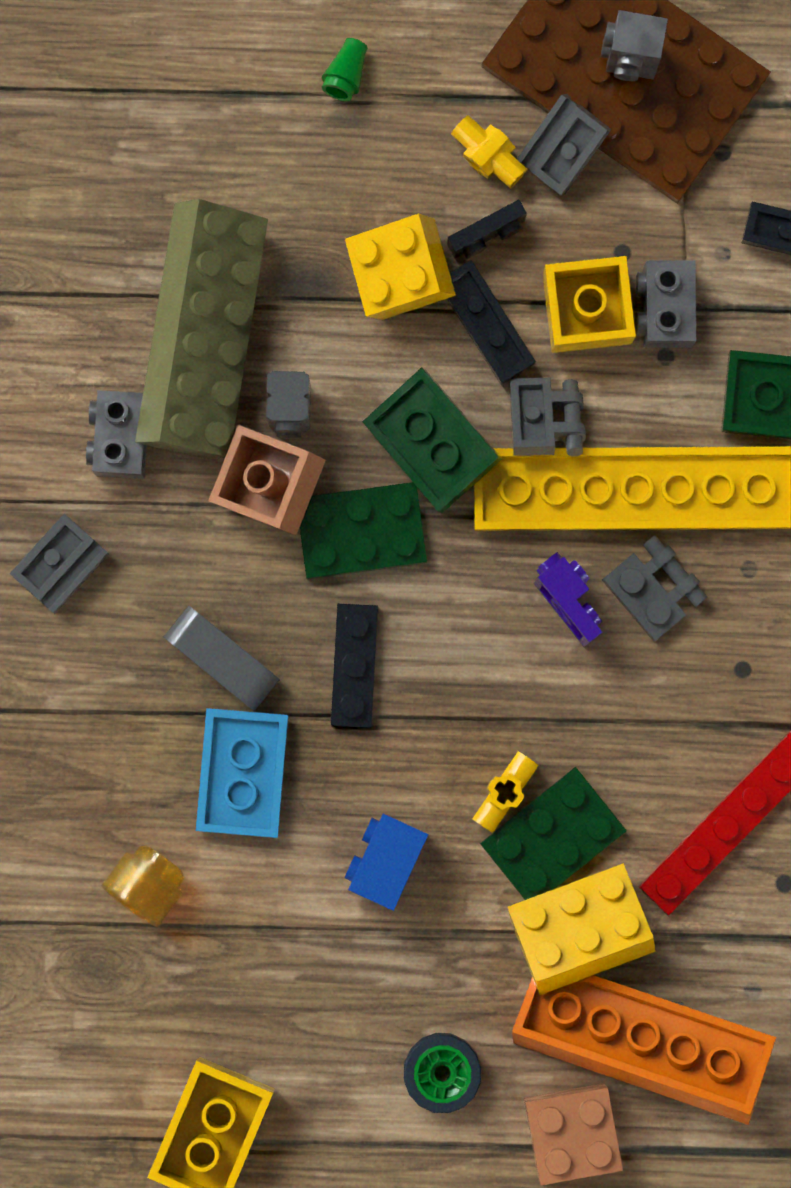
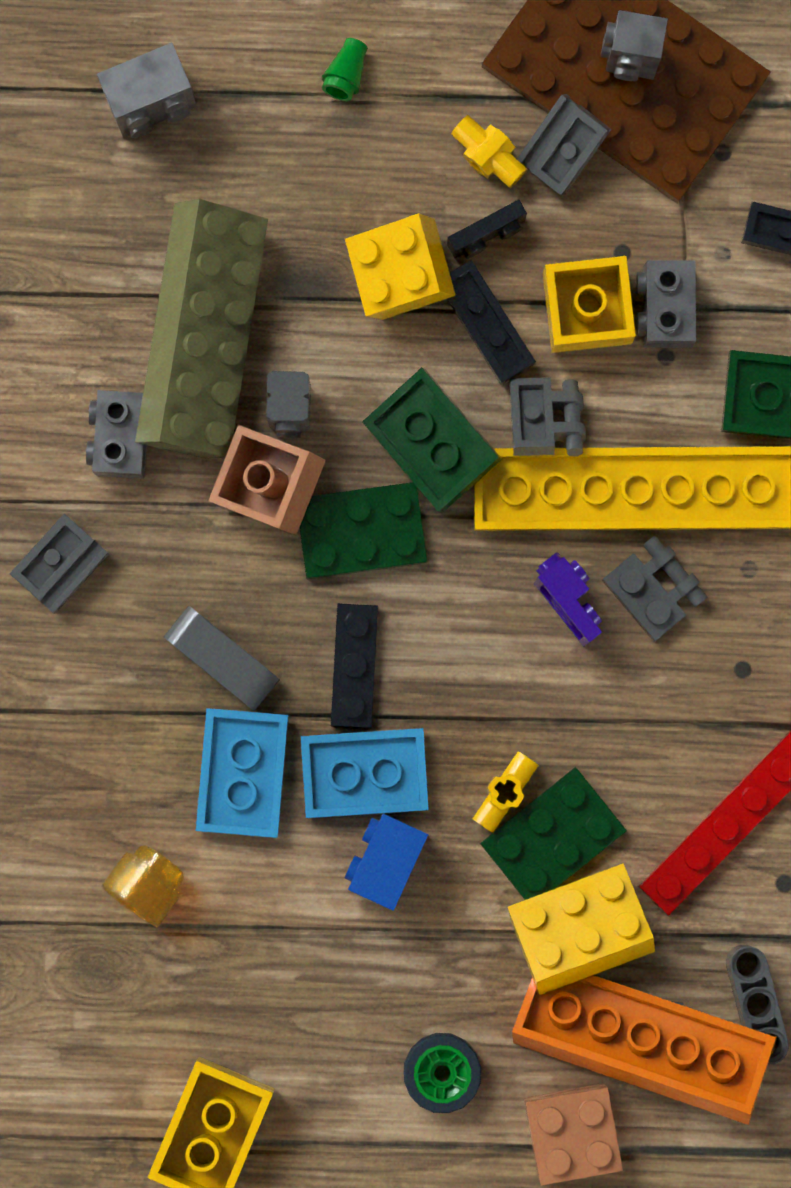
none -> flat silver brick [97,42,197,138]
none -> dark azure plate [301,728,429,818]
none -> dark grey beam [726,945,789,1065]

